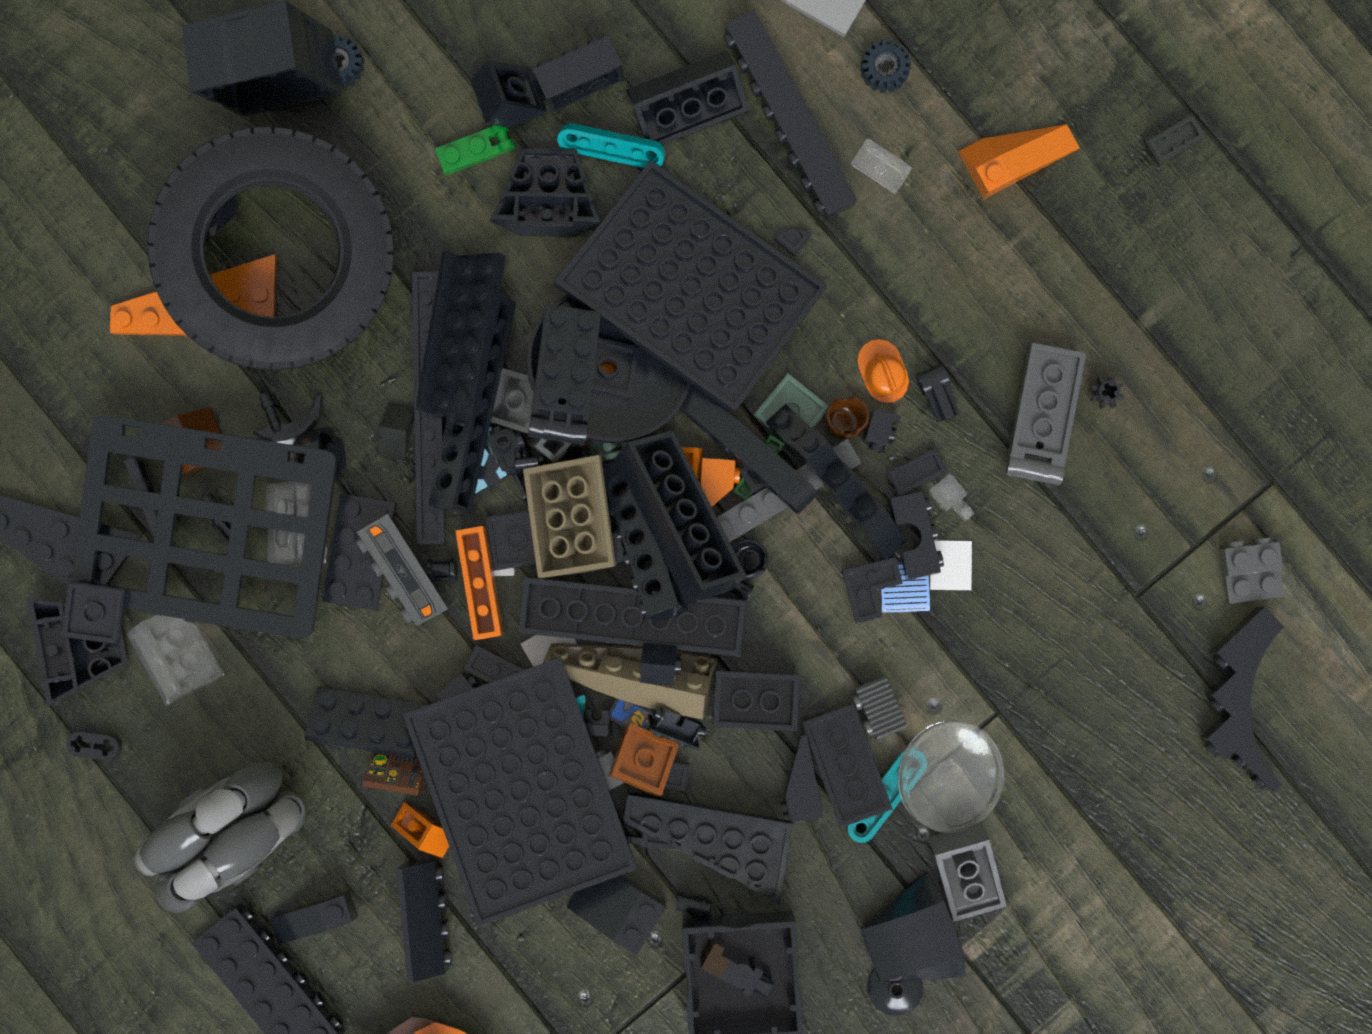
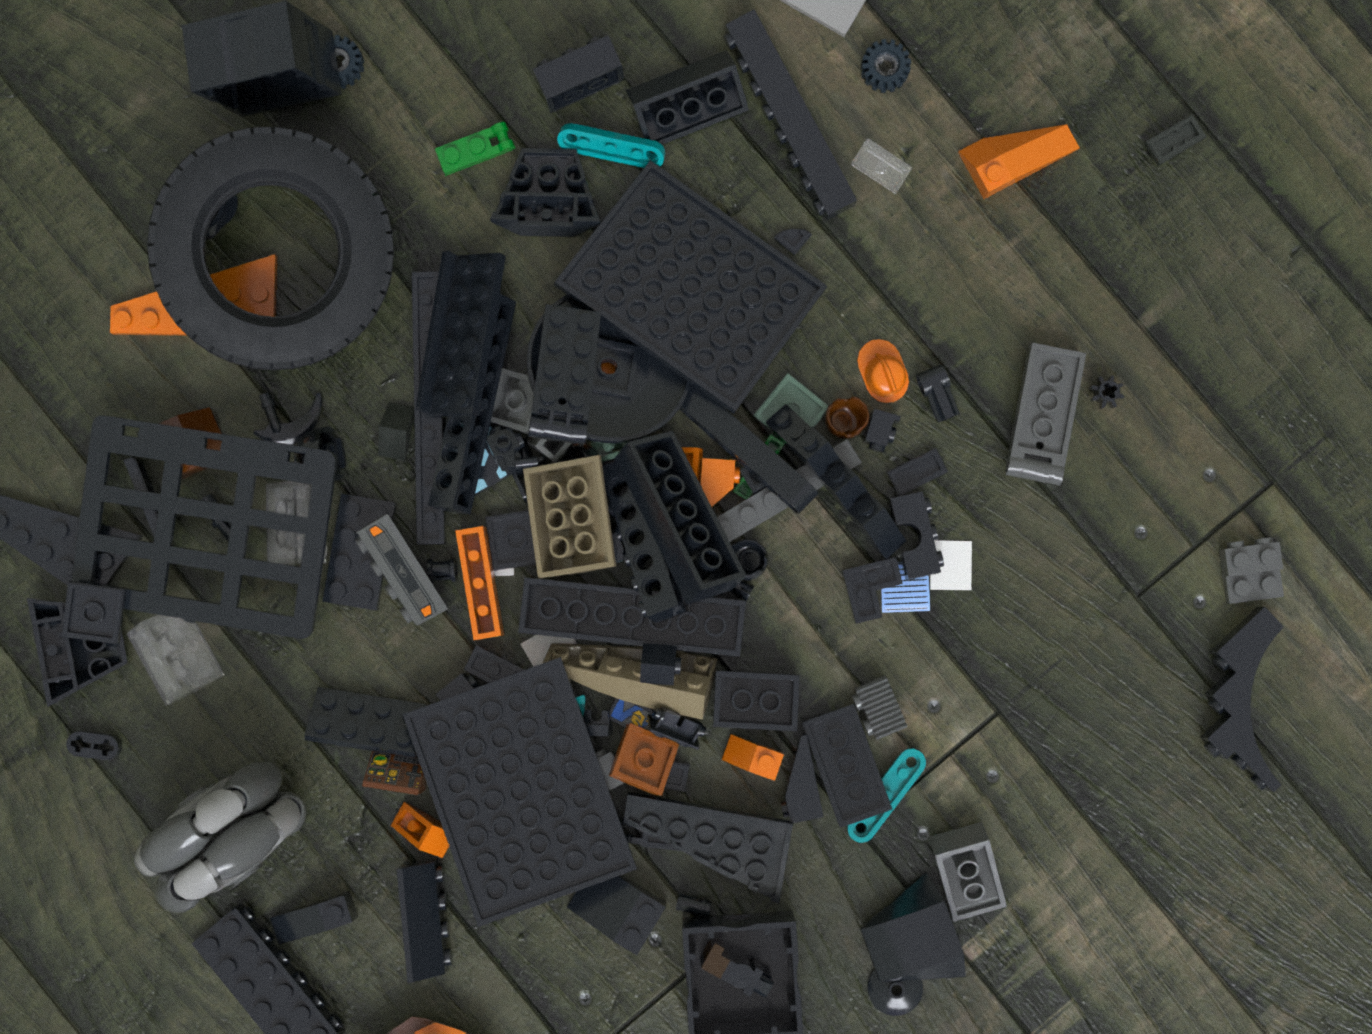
black slope [470,60,547,128] -> none
clear dish [898,721,1004,833] -> none
clear plate [928,473,975,522] -> none
none -> orange slope [722,734,784,781]

